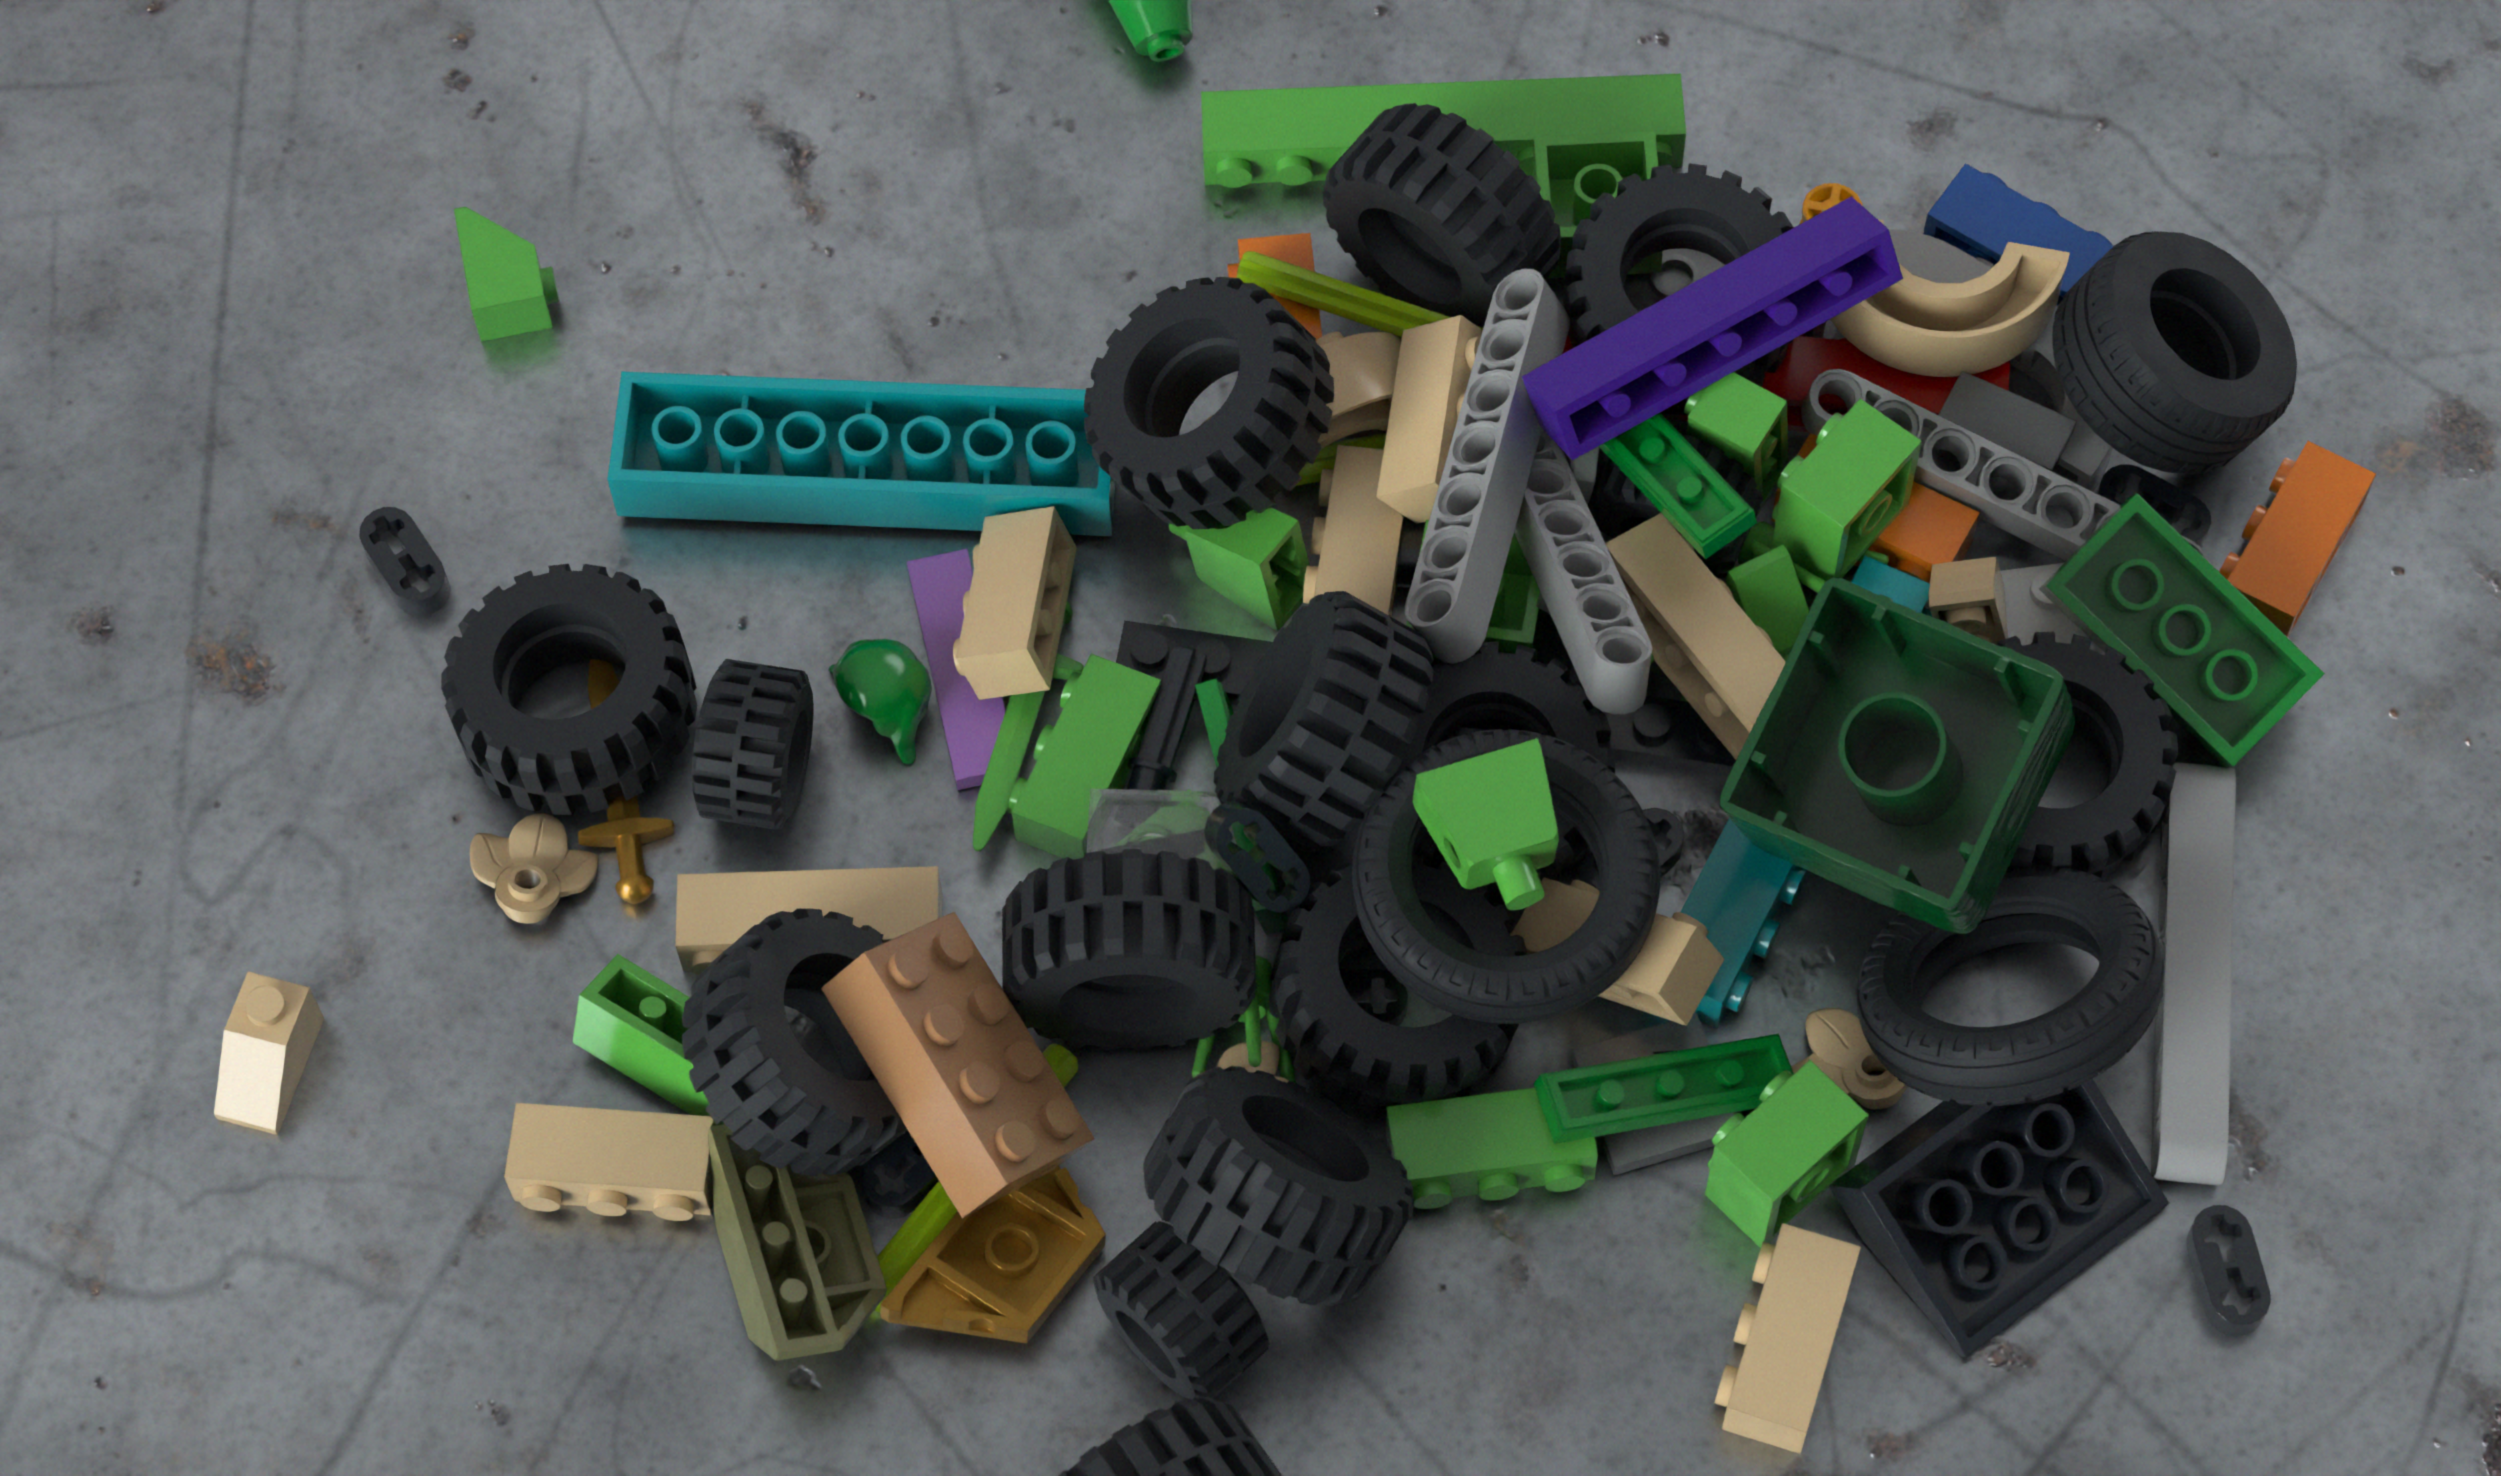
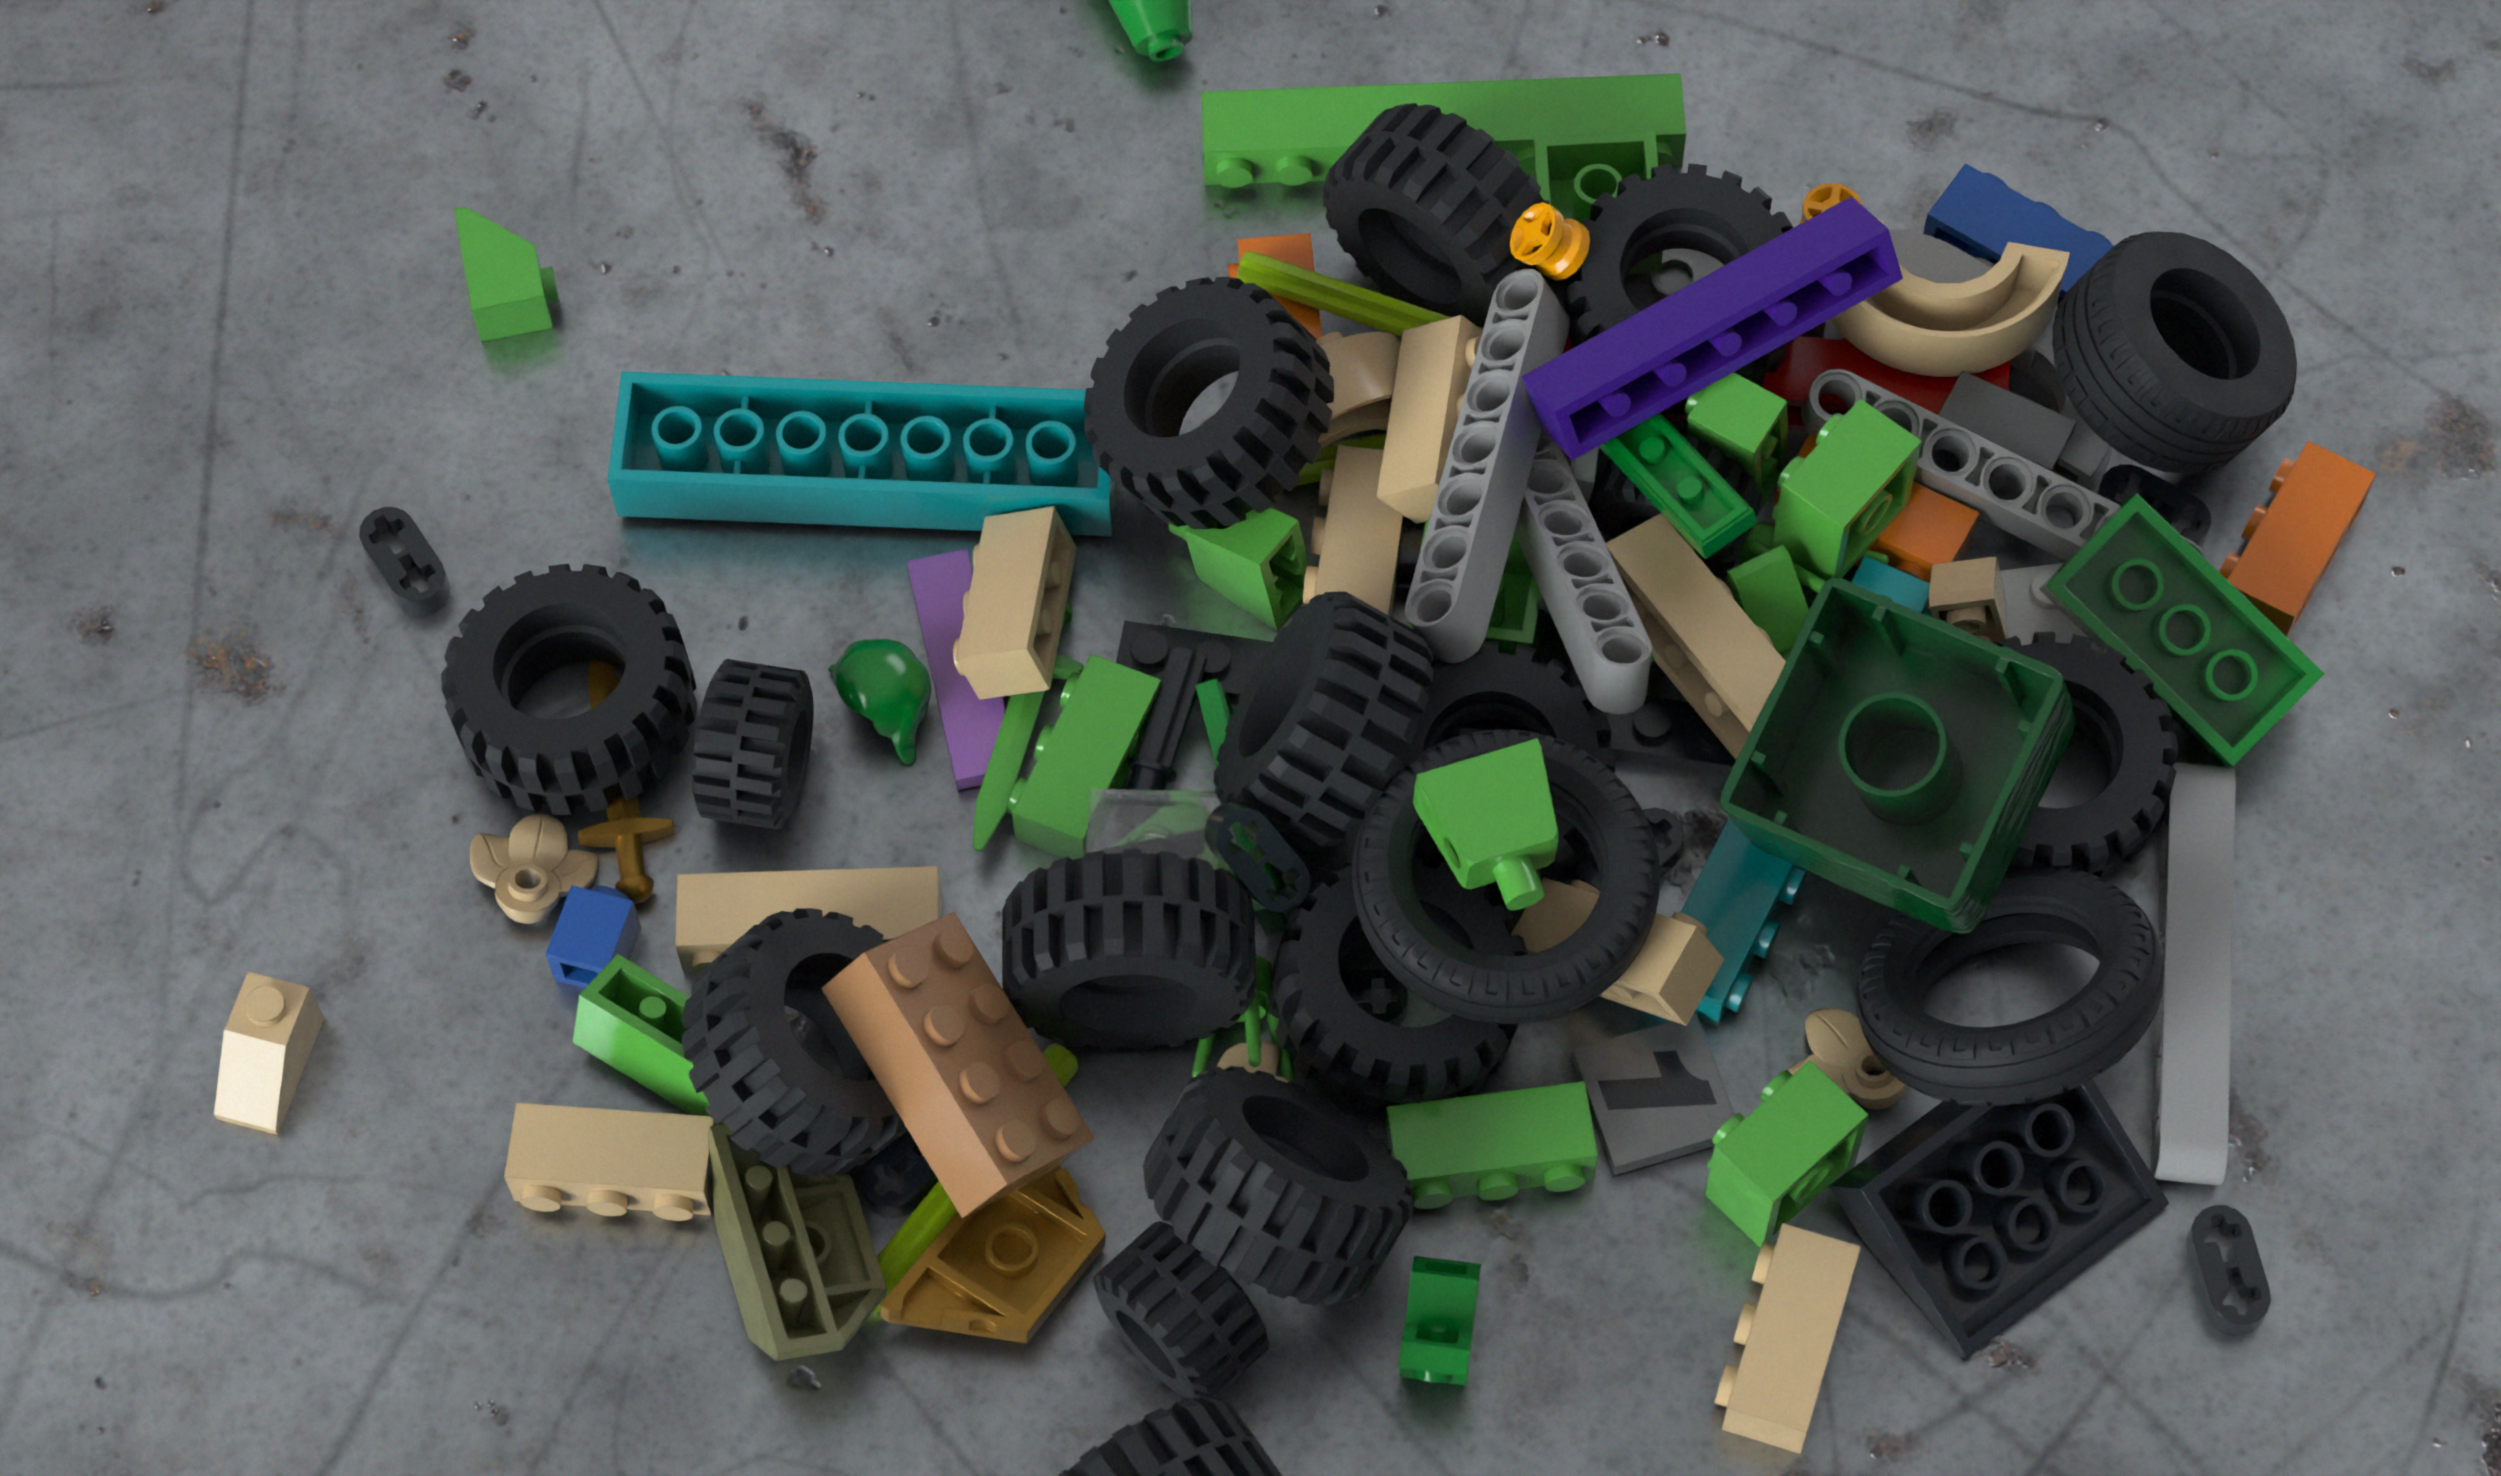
green tile [1533,1033,1794,1144] -> none
none -> blue brick [545,885,641,988]
none -> green brick [1398,1256,1481,1385]
none -> light orange wheel [1510,202,1590,281]

